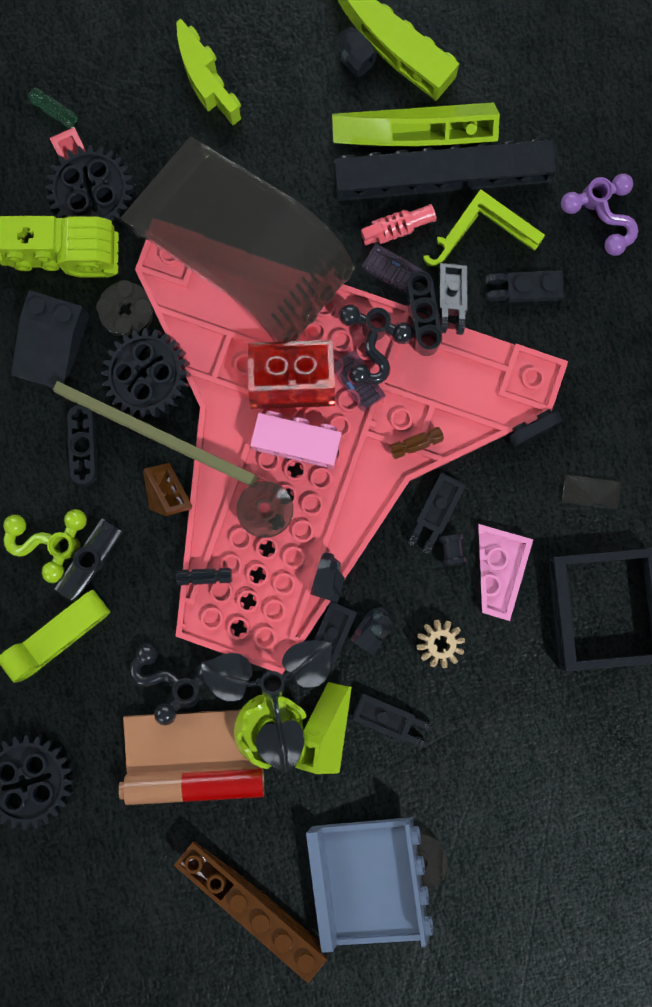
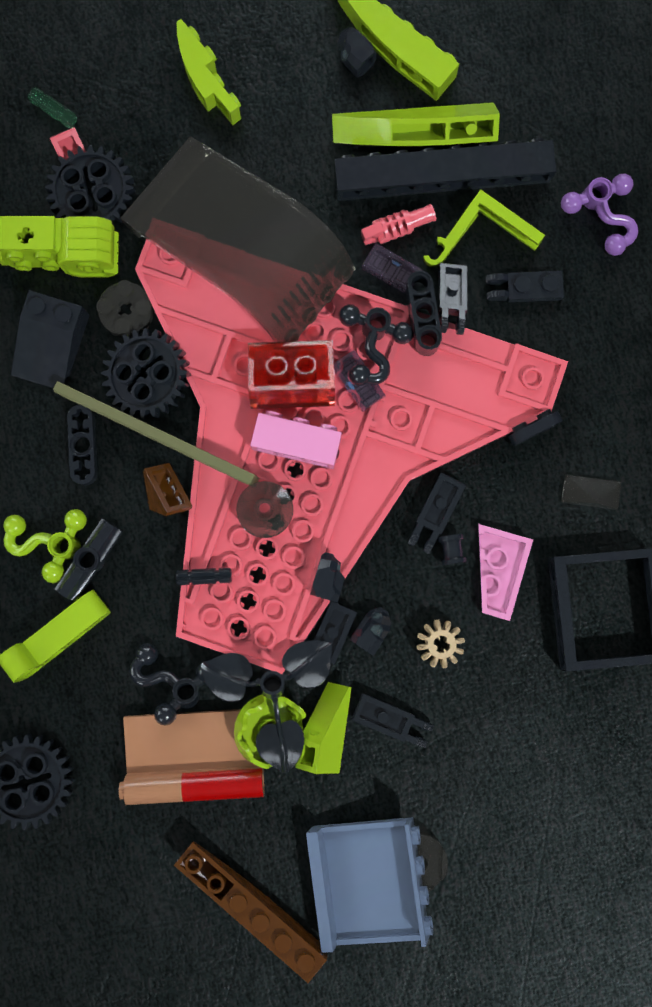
reddish brown axle [389,427,444,459] -> none

